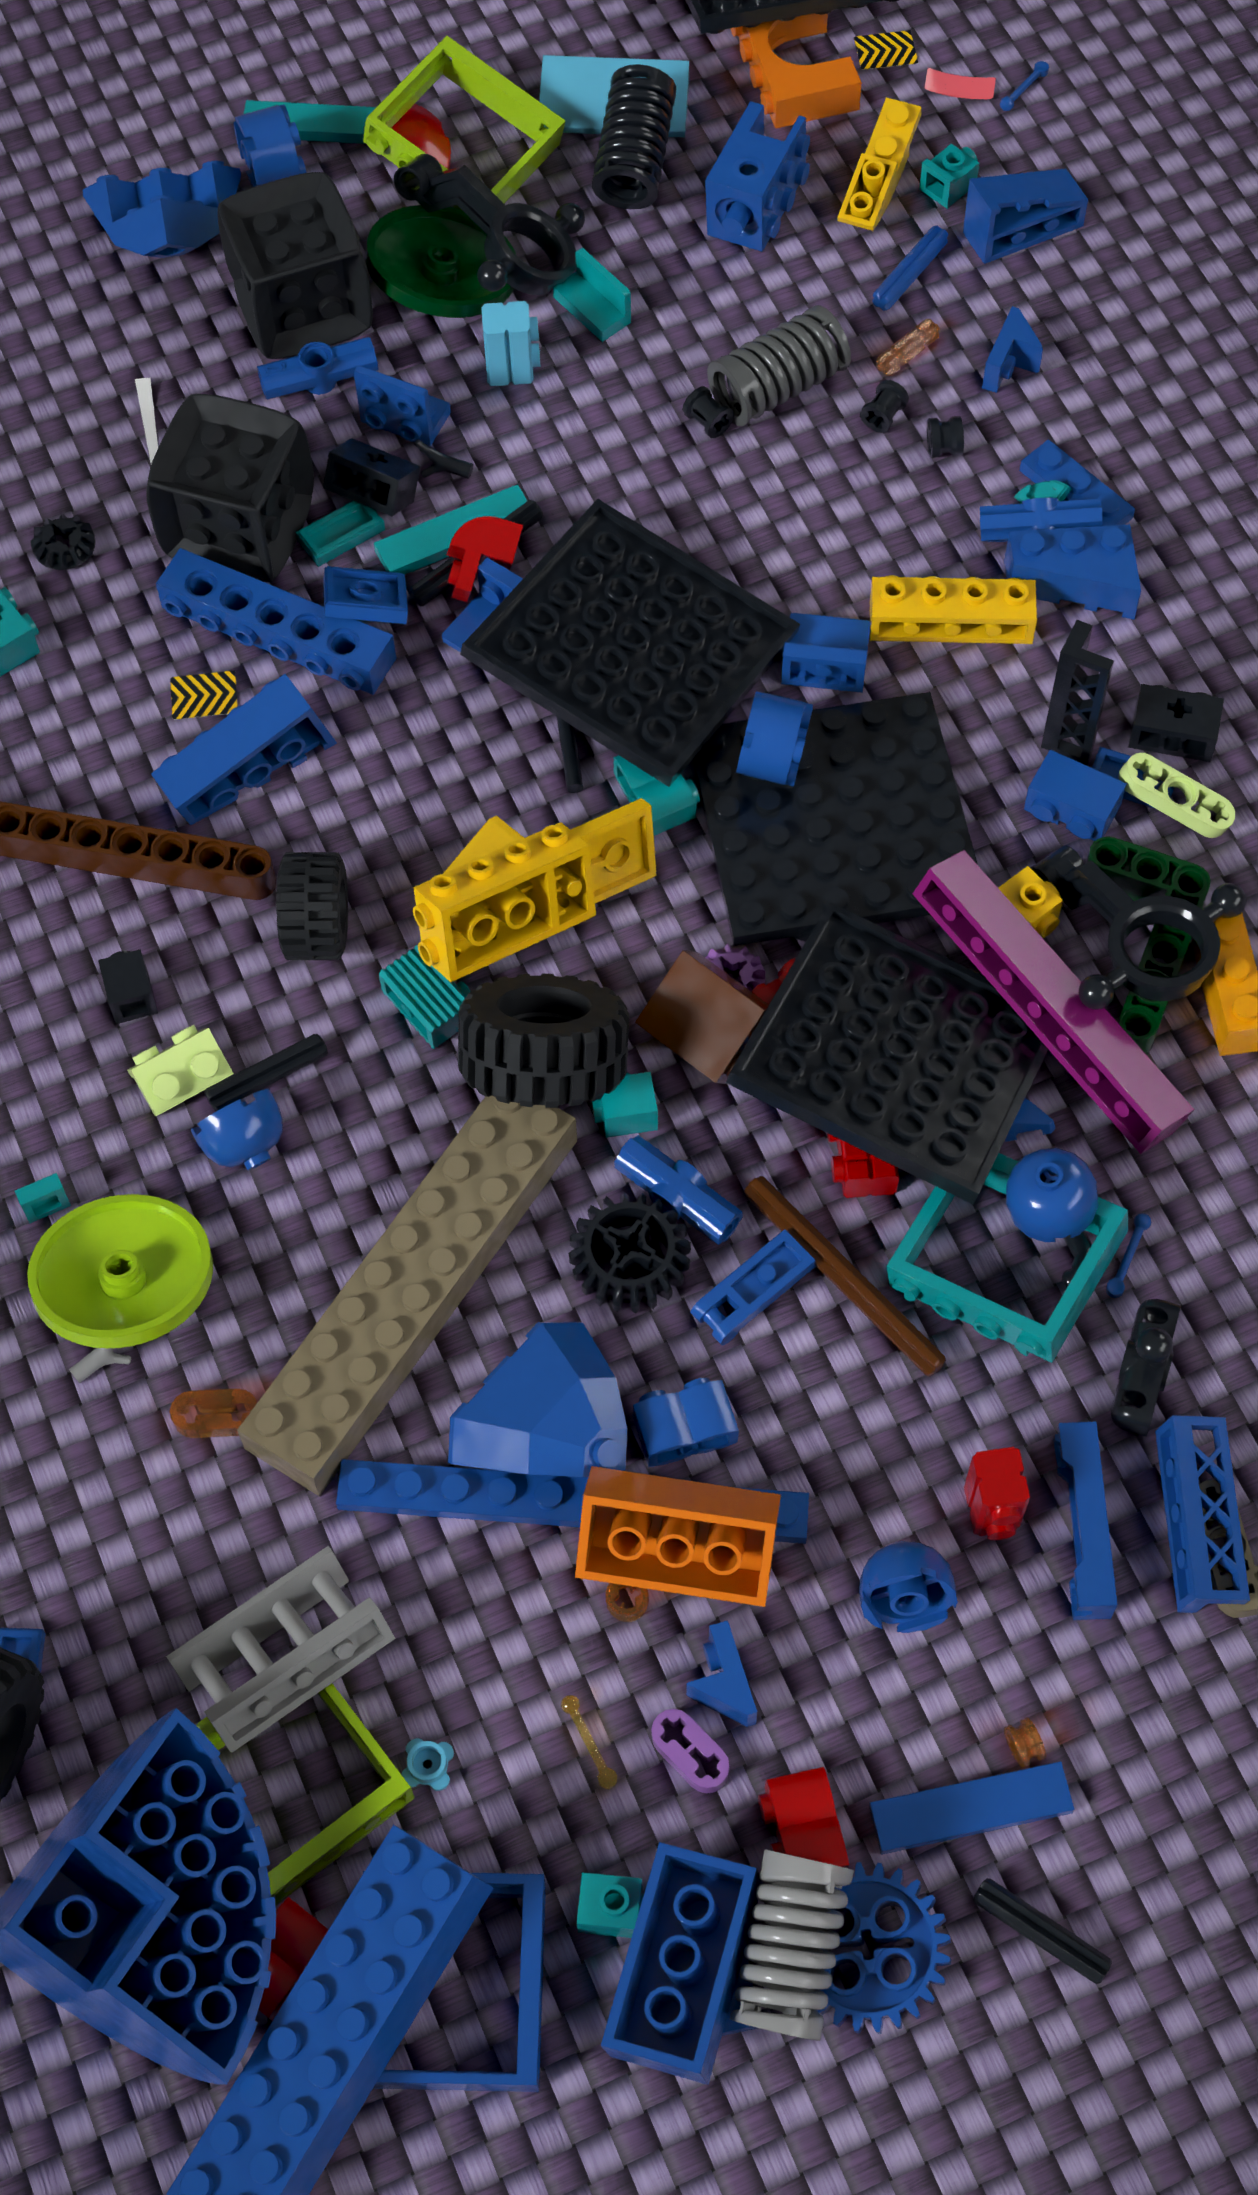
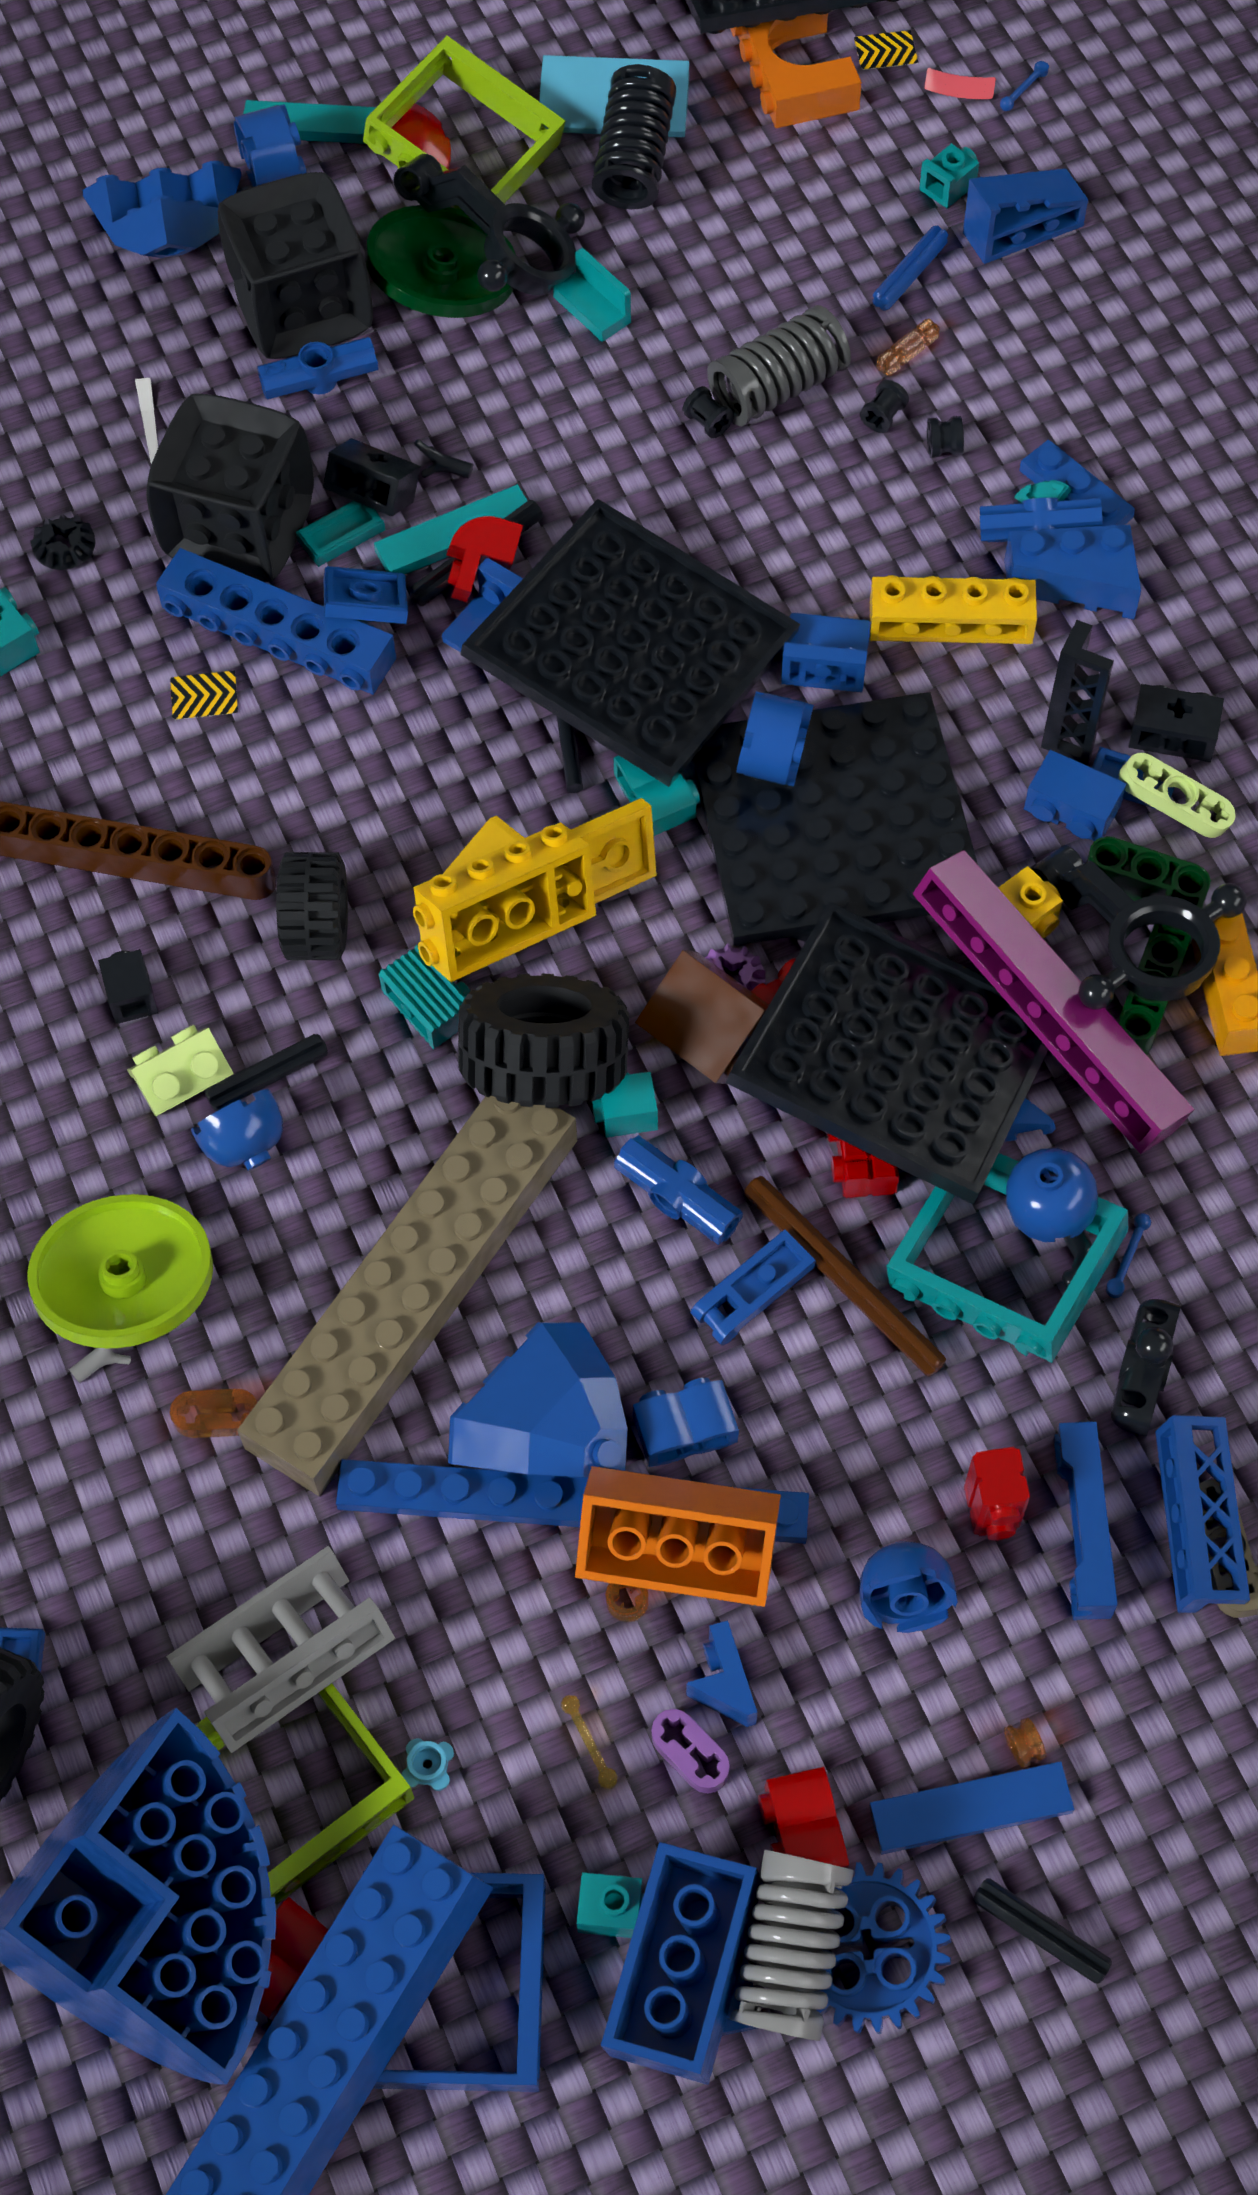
teal tile [15,1173,71,1223] -> none
blue wedge [151,673,337,825] -> none
blue bracket [354,365,451,446] -> none
medium azure brick [481,301,541,386] -> none
black gear [569,1192,691,1314] -> none
blue torso [705,101,810,252] -> none
yellow slope [837,97,921,231] -> none
blue slope [982,306,1043,393] -> none

